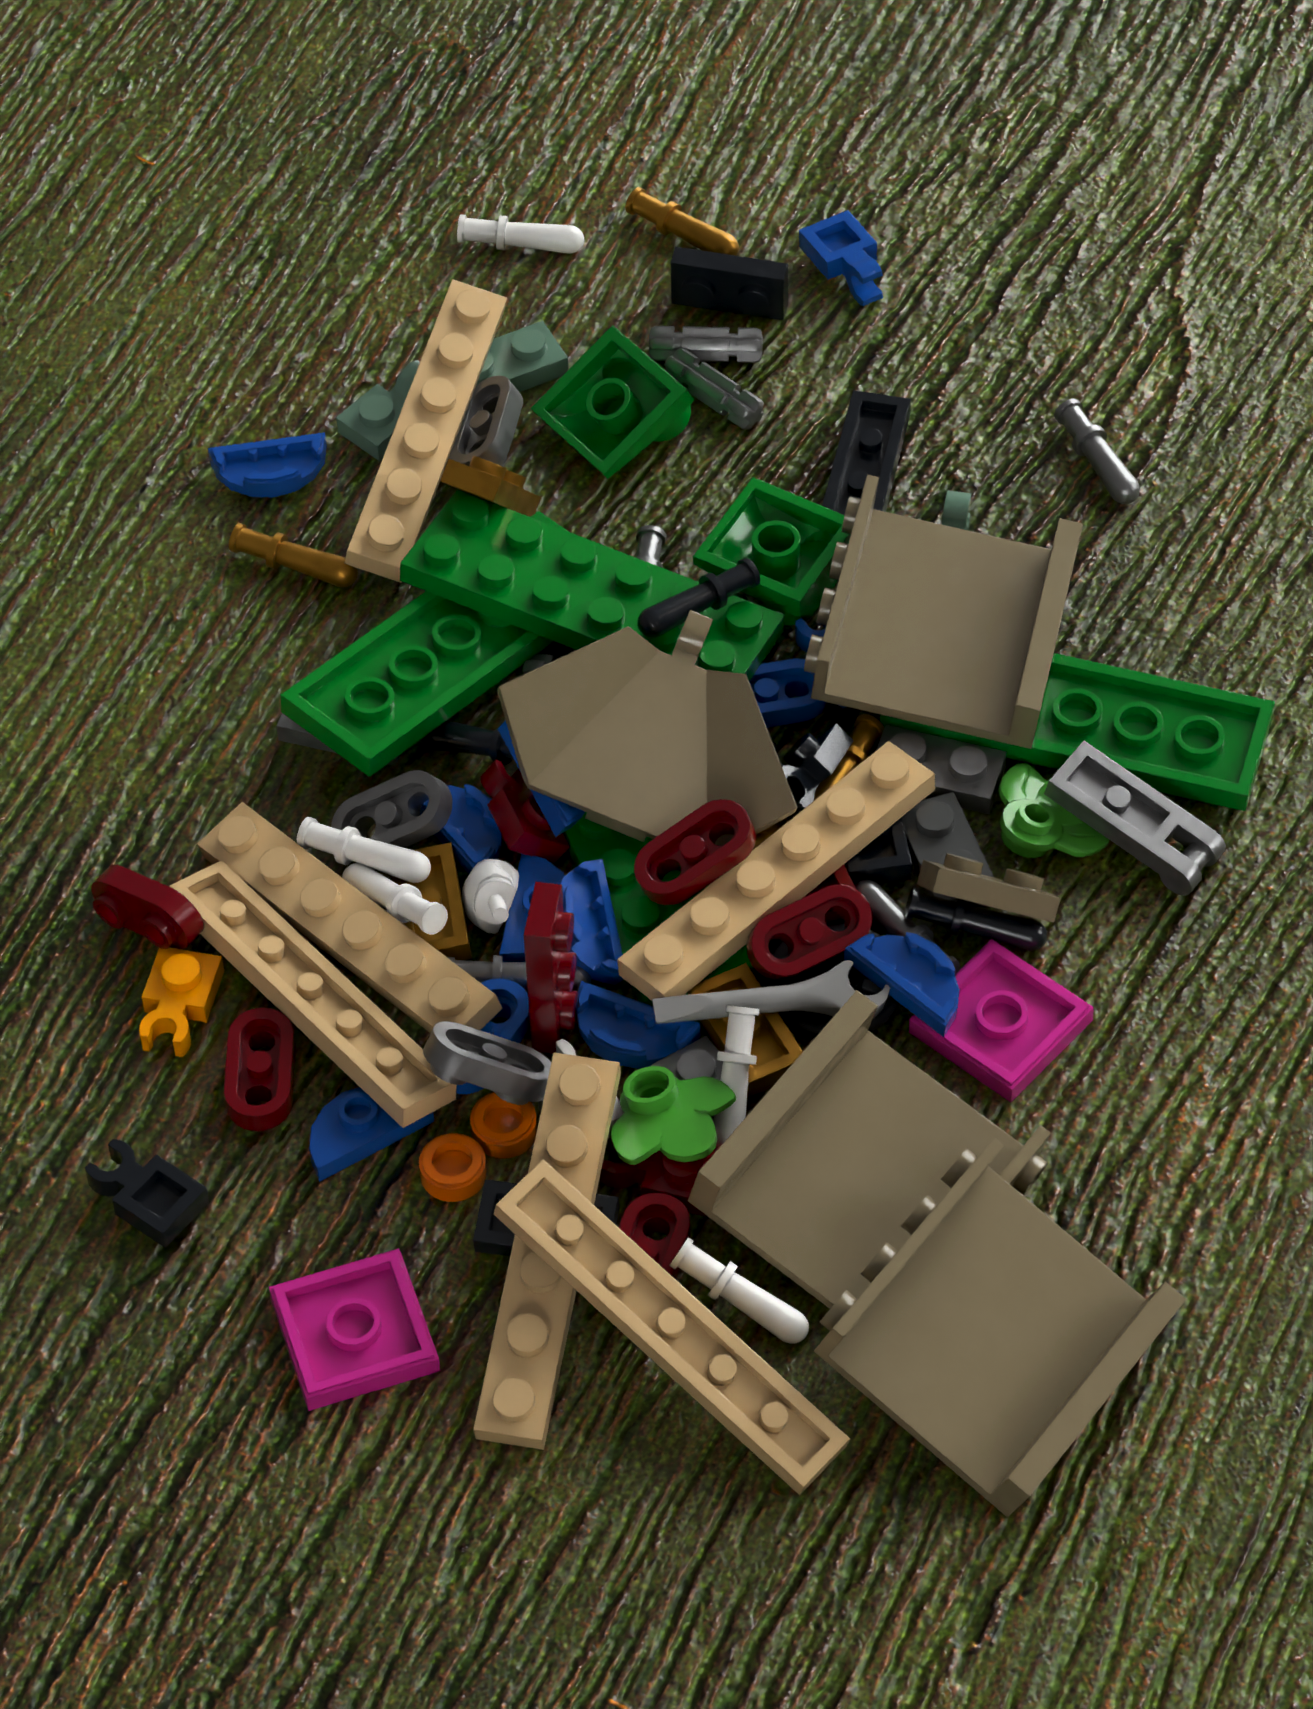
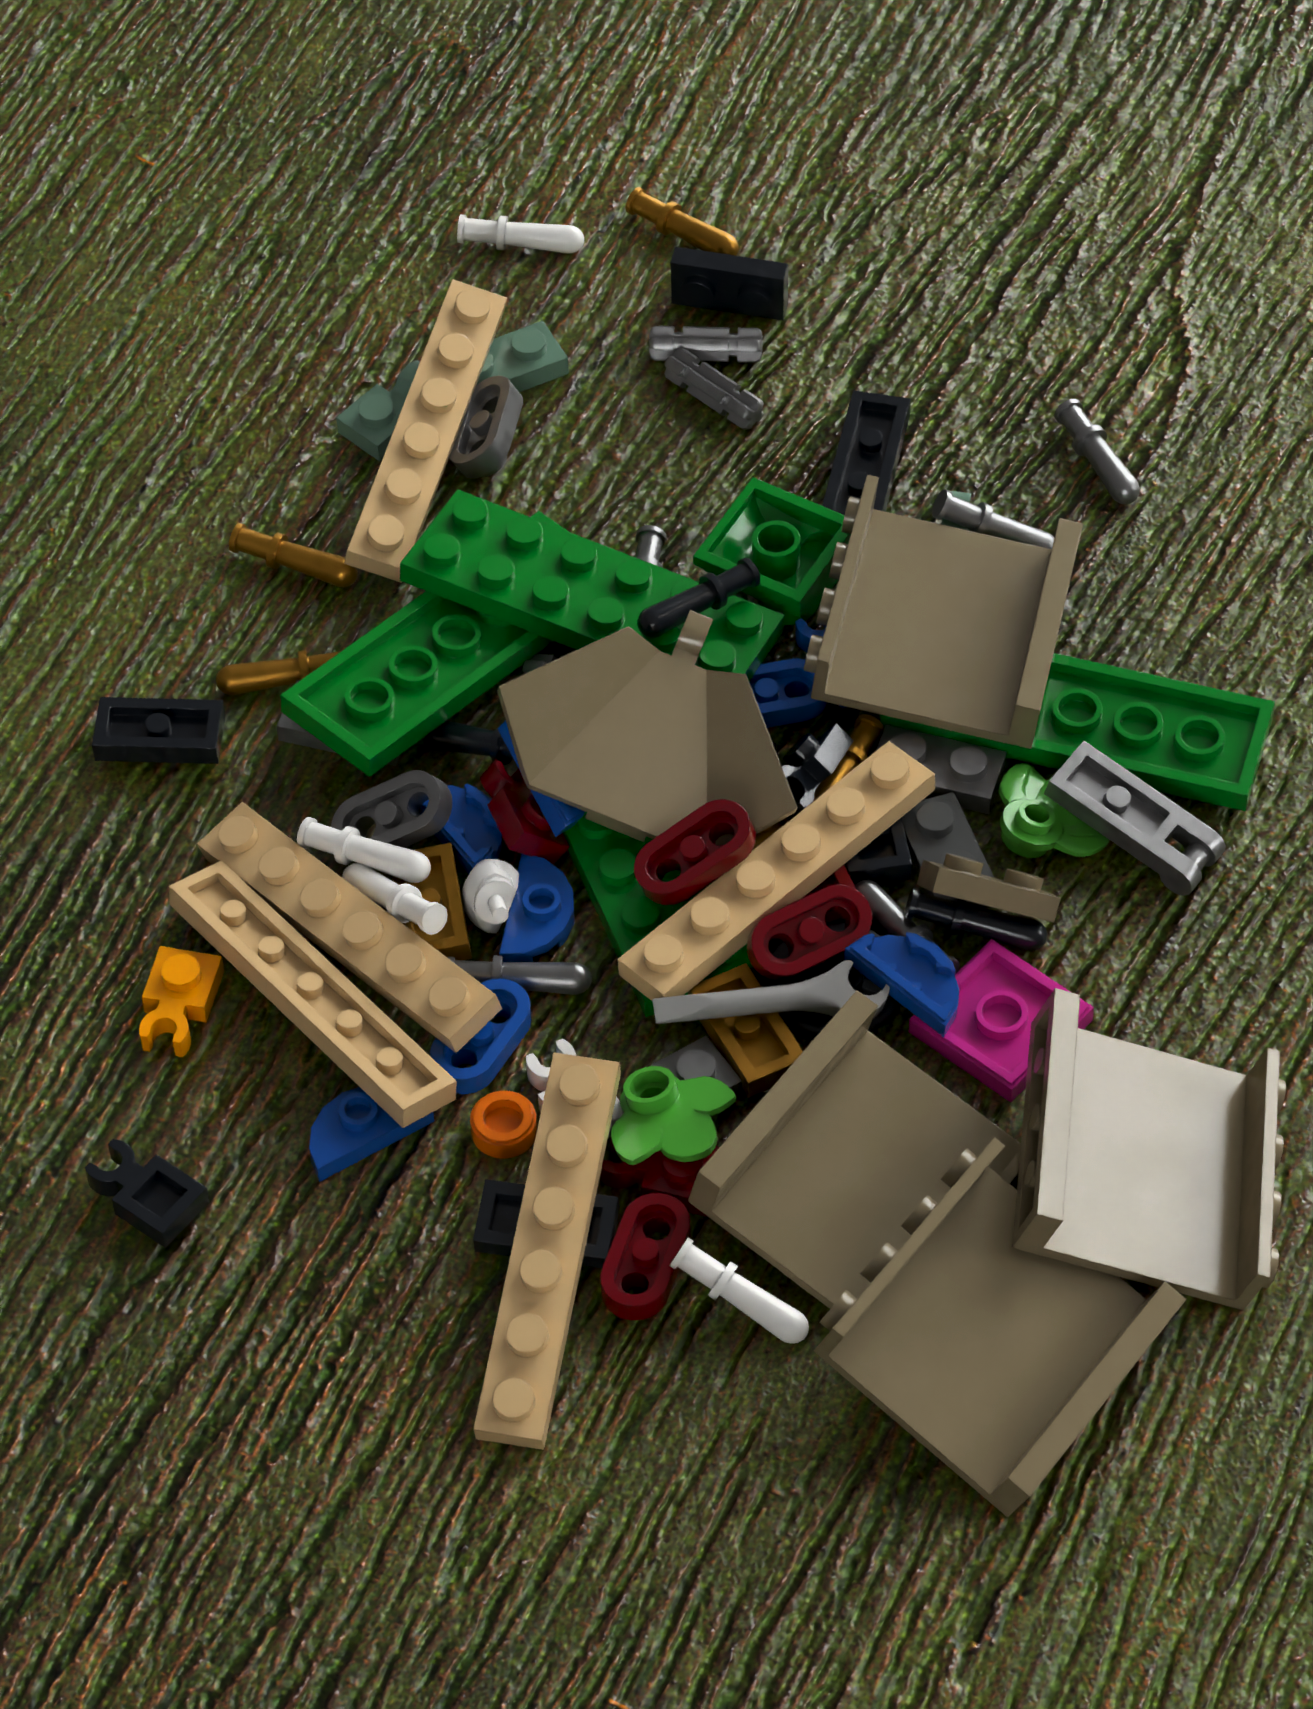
dark red plate [91,865,204,950] -> none
blue plate [208,432,327,497] -> none
dark red plate [224,1008,296,1131] -> none
dark pink tile [269,1248,441,1411] -> none
orange tile [419,1133,487,1202] -> none
flat silver plate [423,1021,551,1105] -> none
pearl gold plate [440,455,541,517] -> none
tan plate [494,1159,850,1495] -> none
dark red plate [524,881,578,1054] -> none
green slope [530,325,695,479] -> none
blue plate [556,859,624,986] -> none
blue plate [576,981,701,1069] -> none
white piece [713,1005,759,1147] -> none
blue plate [799,210,883,306] -> none
none -> black plate [92,697,225,764]
none -> pearl gold piece [216,647,347,695]
none -> flat silver piece [932,489,1054,549]
none -> panel [1012,988,1286,1310]

